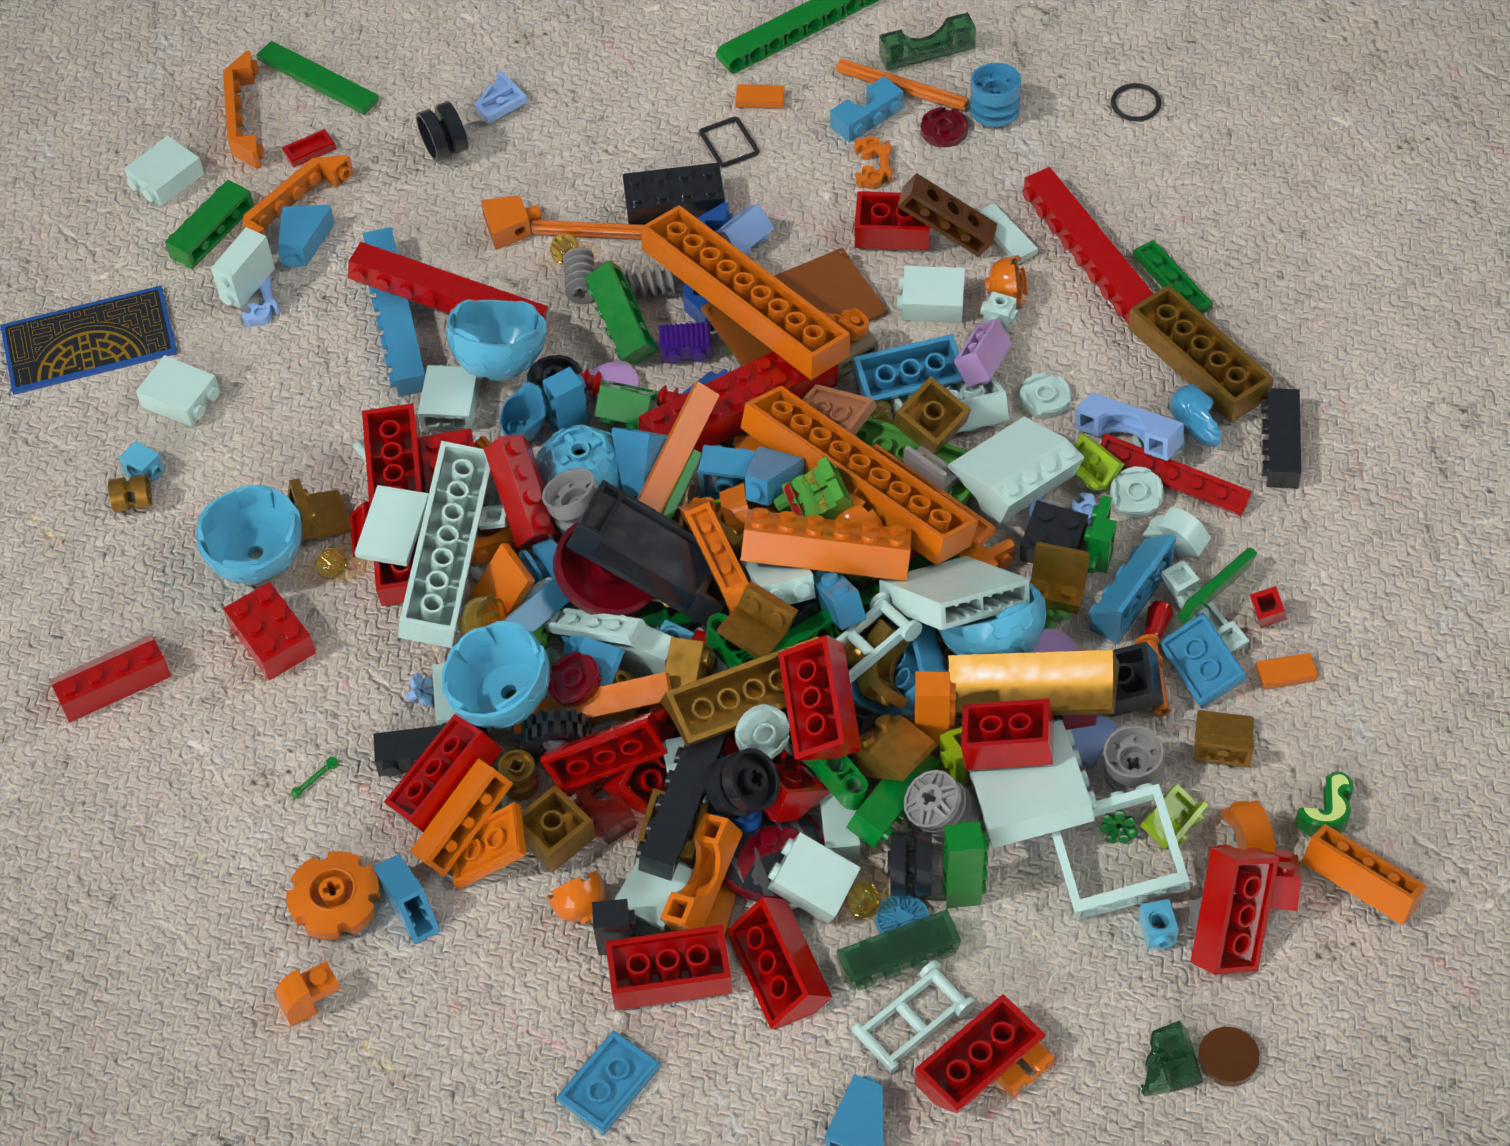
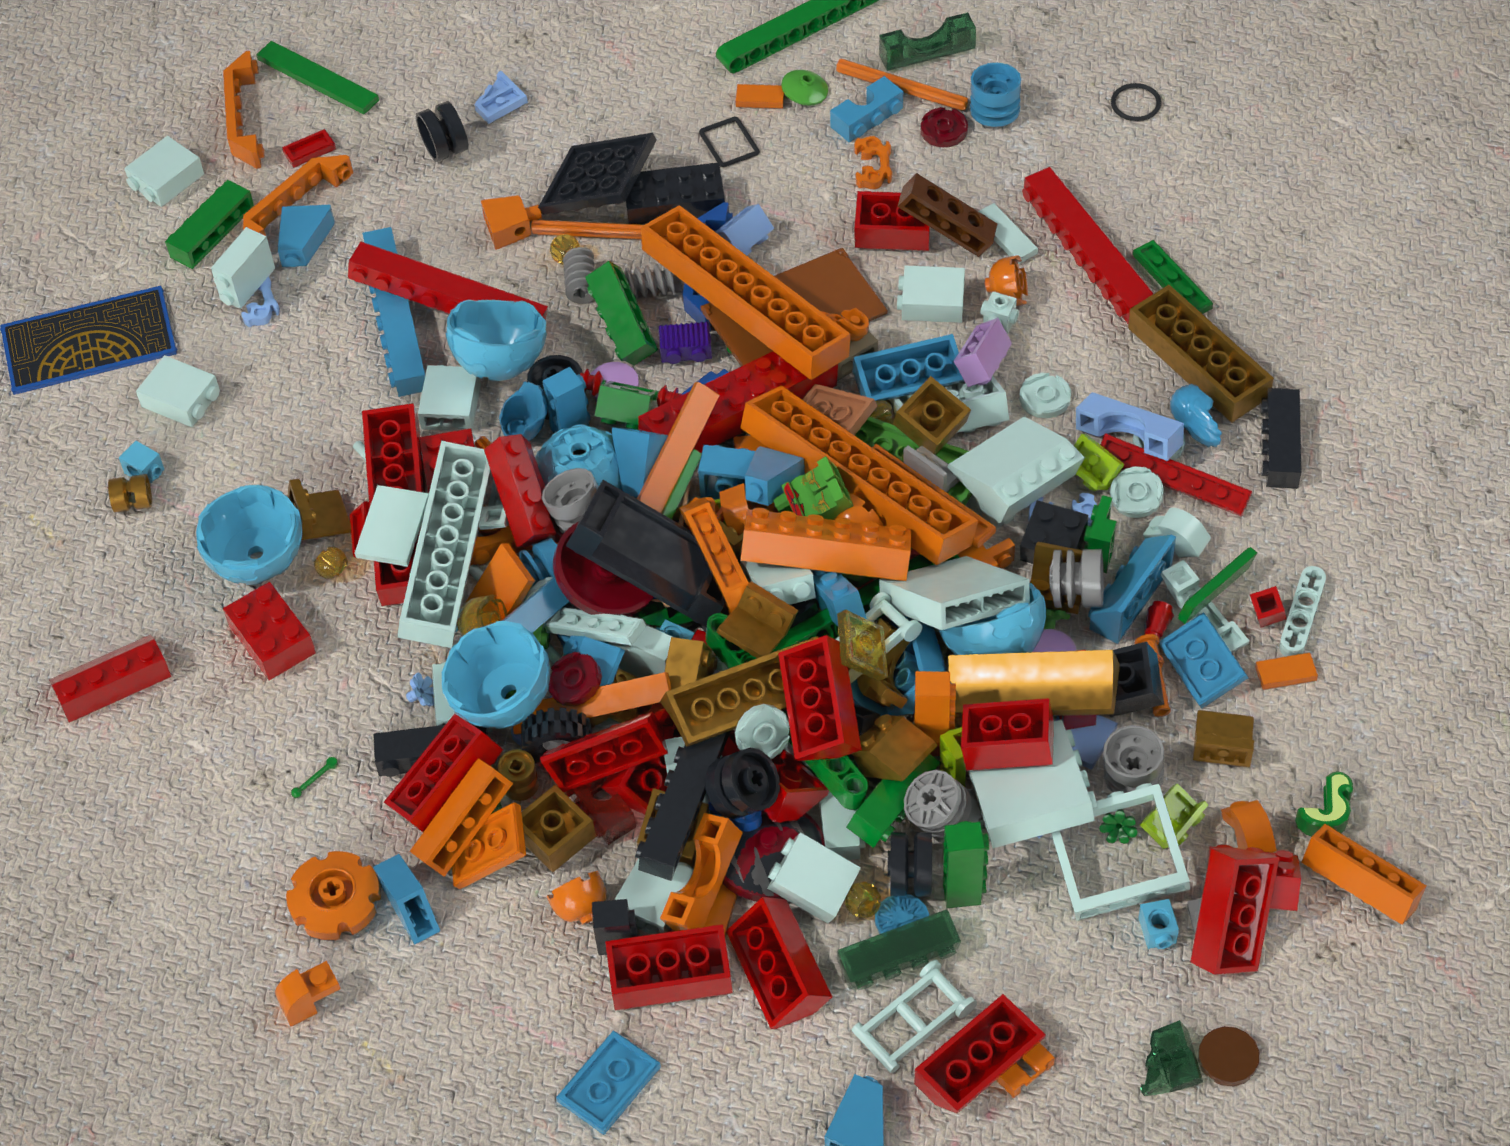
none -> black plate [538,132,657,215]
none -> bright green dish [781,70,828,105]
none -> clear yellow plate [837,609,888,681]
none -> light grey wheel [1049,549,1104,608]
none -> light aqua beam [1279,566,1326,657]

